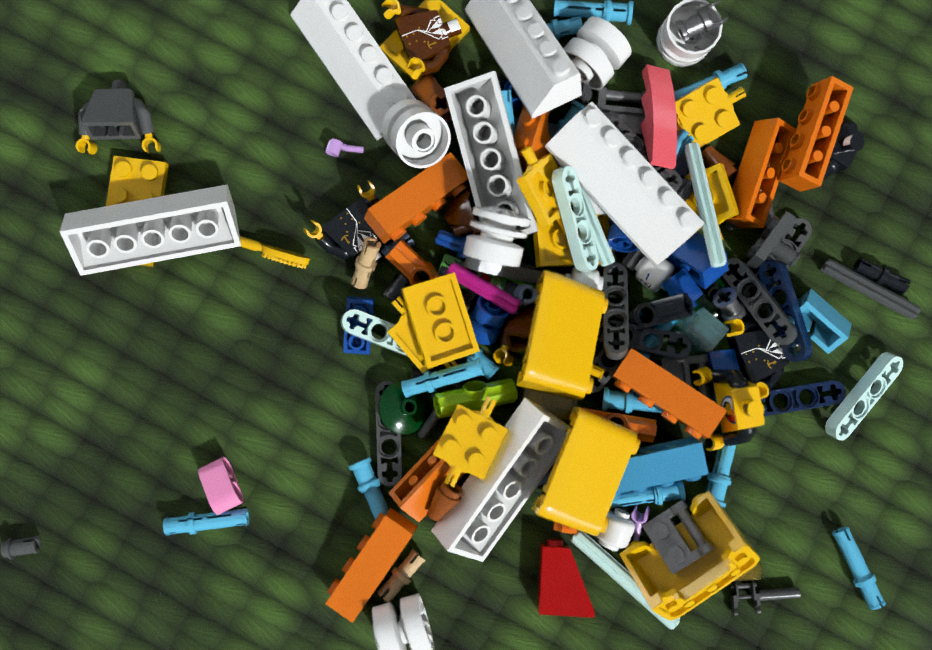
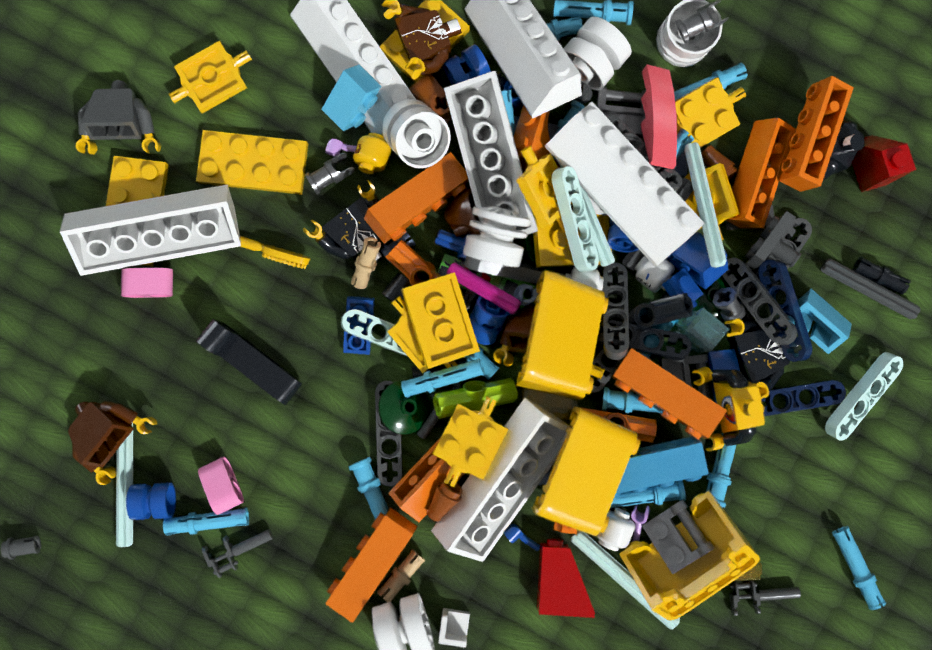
none -> reddish brown torso [68,401,157,485]
none -> light aqua axle [116,423,133,547]
none -> bright pink beam [121,268,173,298]
none -> blue wheel [126,482,176,520]
none -> yellow plate [168,41,252,113]
none -> yellow plate [196,130,308,195]
none -> black beam [196,318,303,405]
none -> dark grey piece [202,529,273,578]
none -> flat silver piece [305,153,355,195]
none -> medium azure piece [321,64,382,131]
none -> yellow head [353,133,391,175]
none -> white panel [438,608,470,647]
none -> blue wheel [443,44,491,85]
none -> blue hand [504,524,540,551]
none -> red slope [852,135,916,192]

